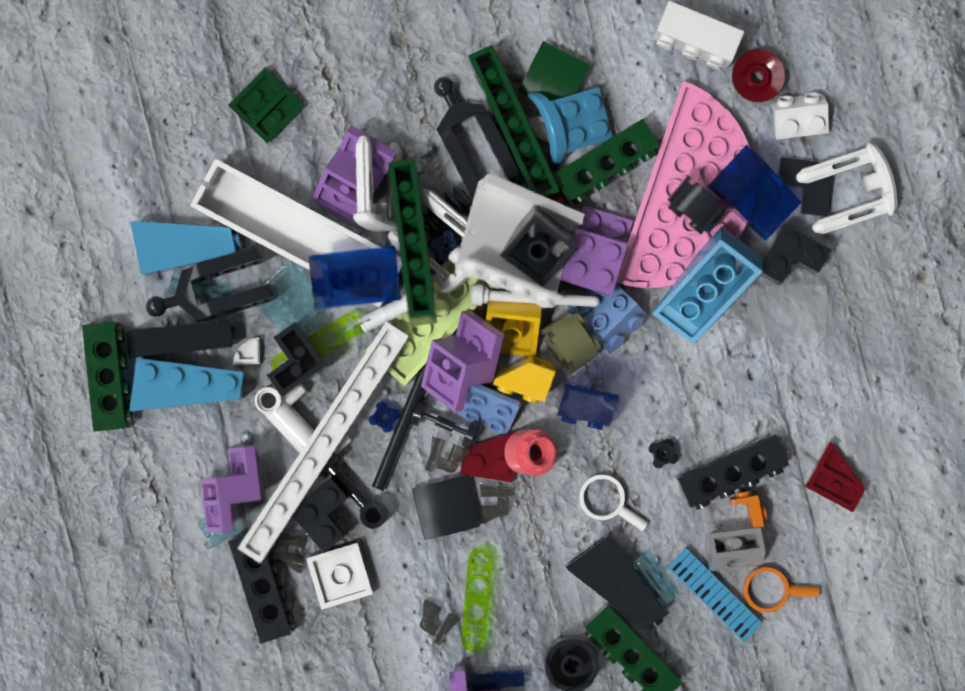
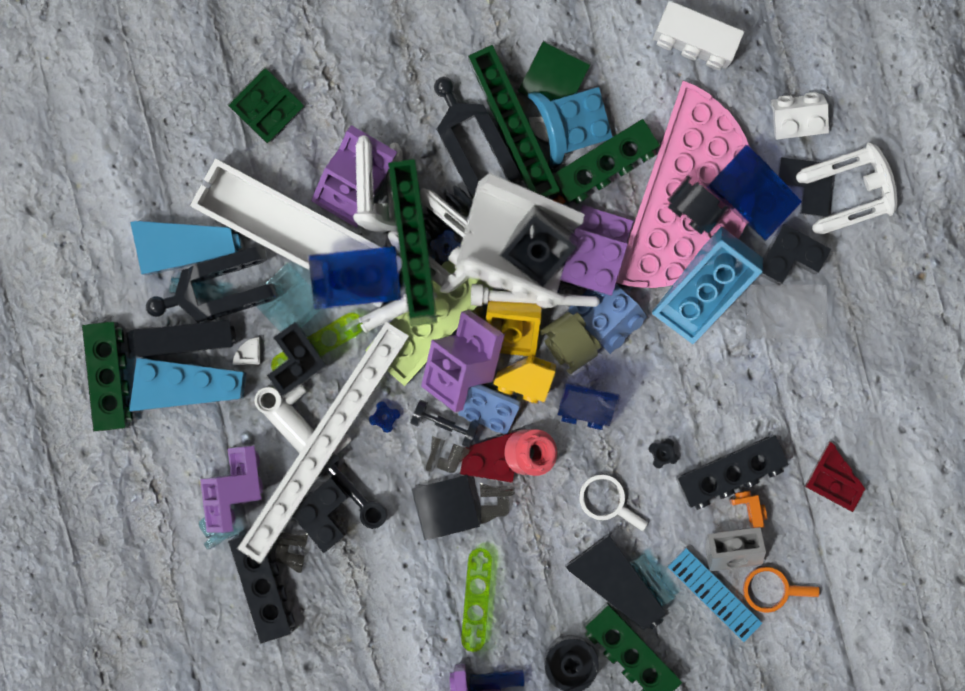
white plate [306,542,373,609] -> none
black piece [372,364,426,491] -> none
clear smoke piece [419,599,461,646] -> none
dark red dish [731,49,785,103] -> none

